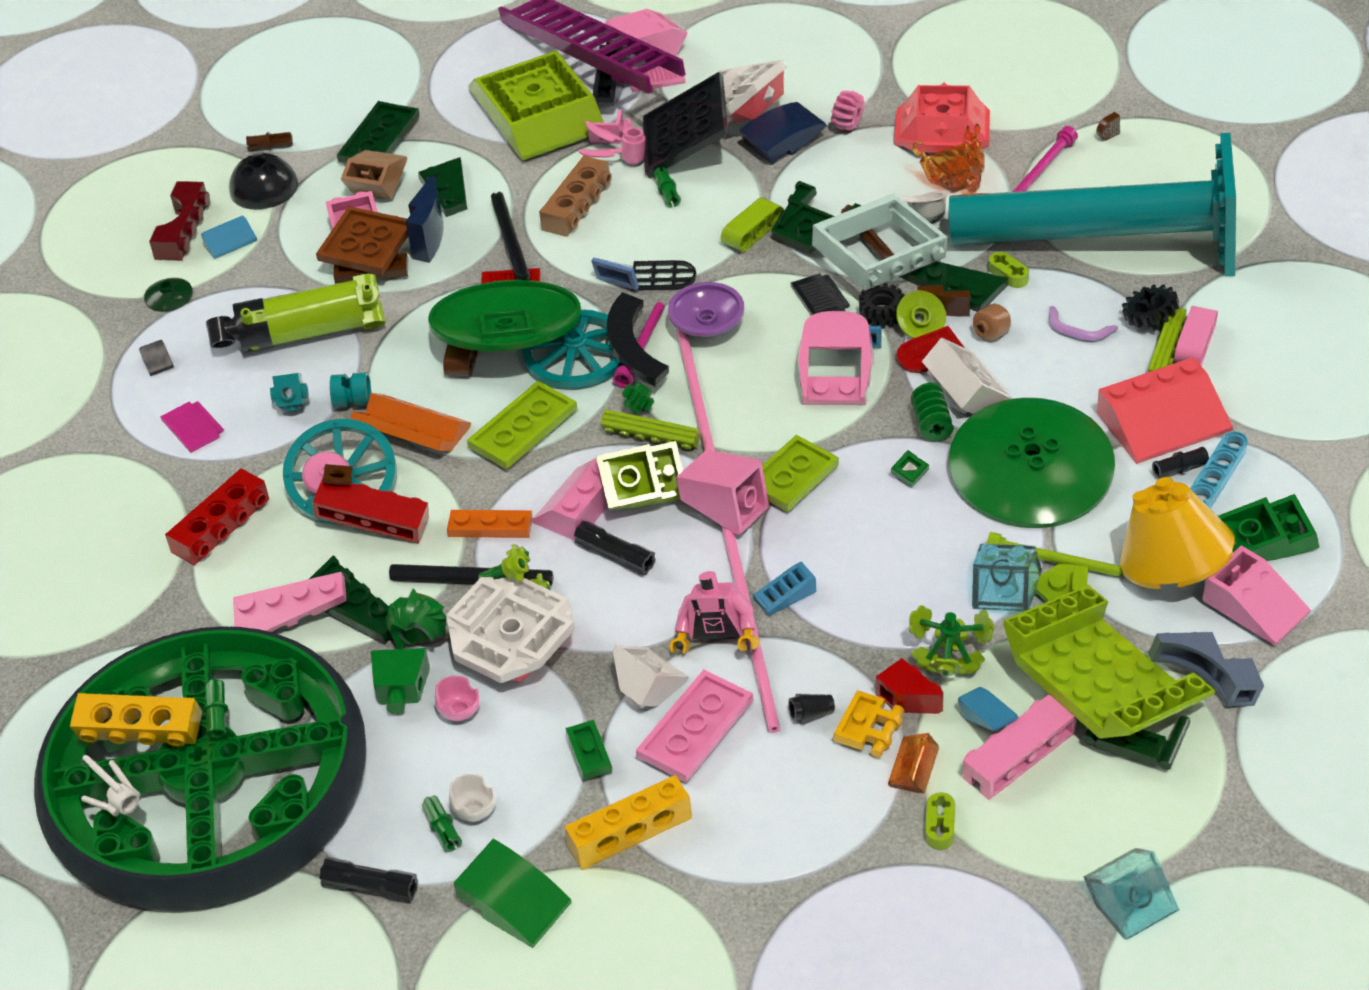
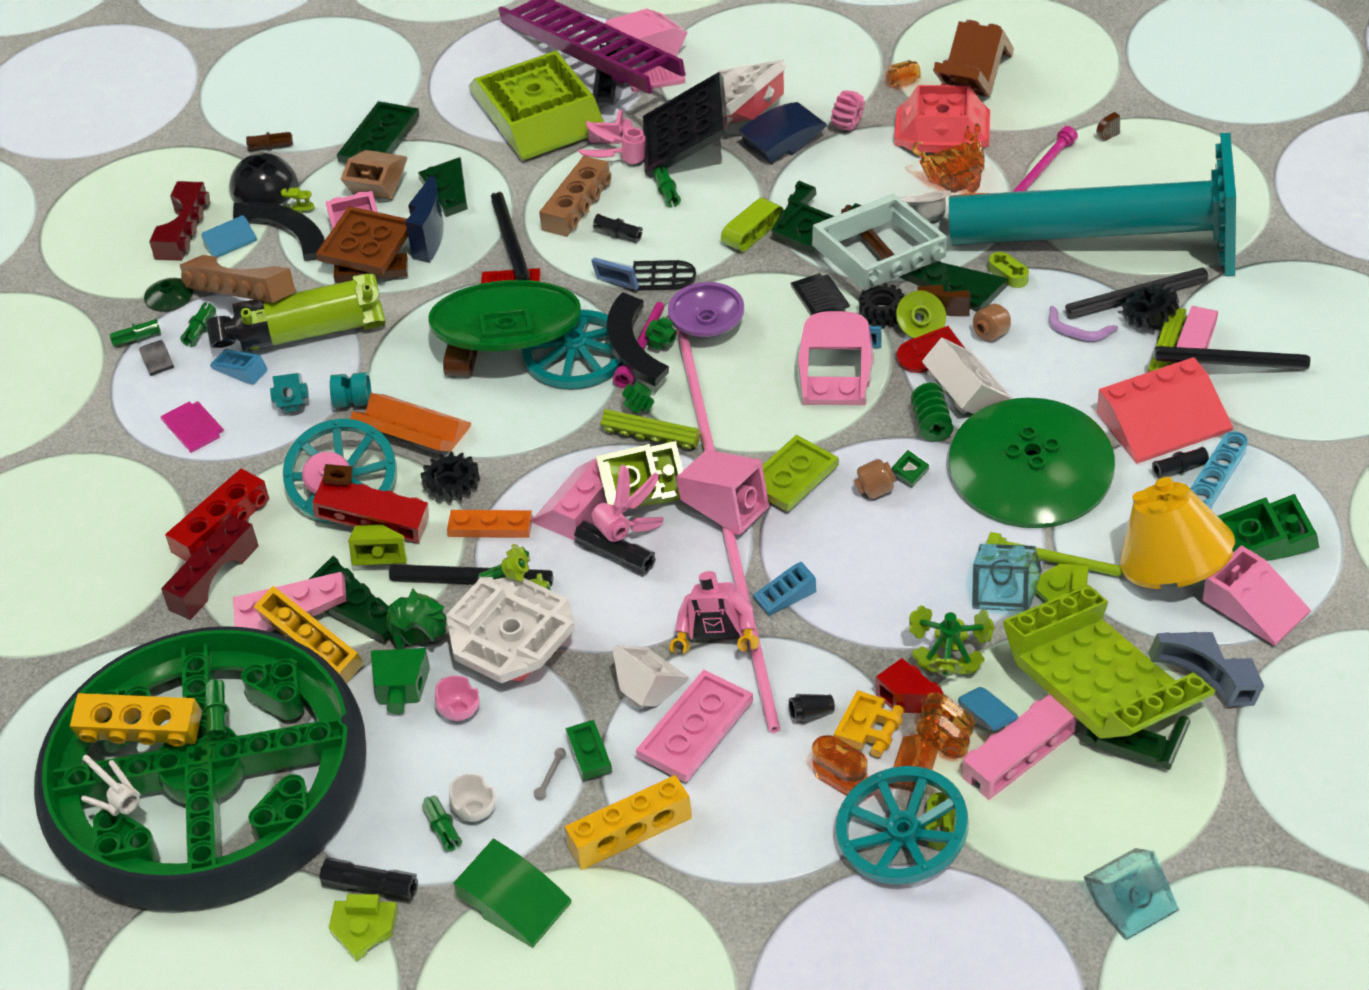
lime plate [467,381,577,470] -> none
none -> green axle [110,319,161,346]
none -> dark red arch [161,515,259,620]
none -> medium nougat arch [180,255,296,303]
none -> green pin [180,302,216,347]
none -> dark azure slope [210,349,267,385]
none -> black tile [233,202,325,261]
none -> yellow brick [254,586,364,684]
none -> lime piece [281,188,315,213]
none -> lime plate [329,894,398,962]
none -> lime slope [348,525,408,565]
none -> black gear [421,452,480,502]
none -> light grey hinge [534,748,566,801]
none -> bright pink plant [591,465,664,542]
none -> black pin [593,214,643,242]
none -> green gear [645,317,677,350]
none -> clear orange brick [812,735,868,796]
none -> teal wheel [836,766,969,884]
none -> medium nougat head [854,459,897,499]
none -> clear orange brick [885,60,921,88]
none -> clear orange brick [916,693,975,759]
none -> dark orange bracket [933,20,1015,97]
none -> black axle [1065,267,1208,318]
none -> black axle [1153,346,1311,370]

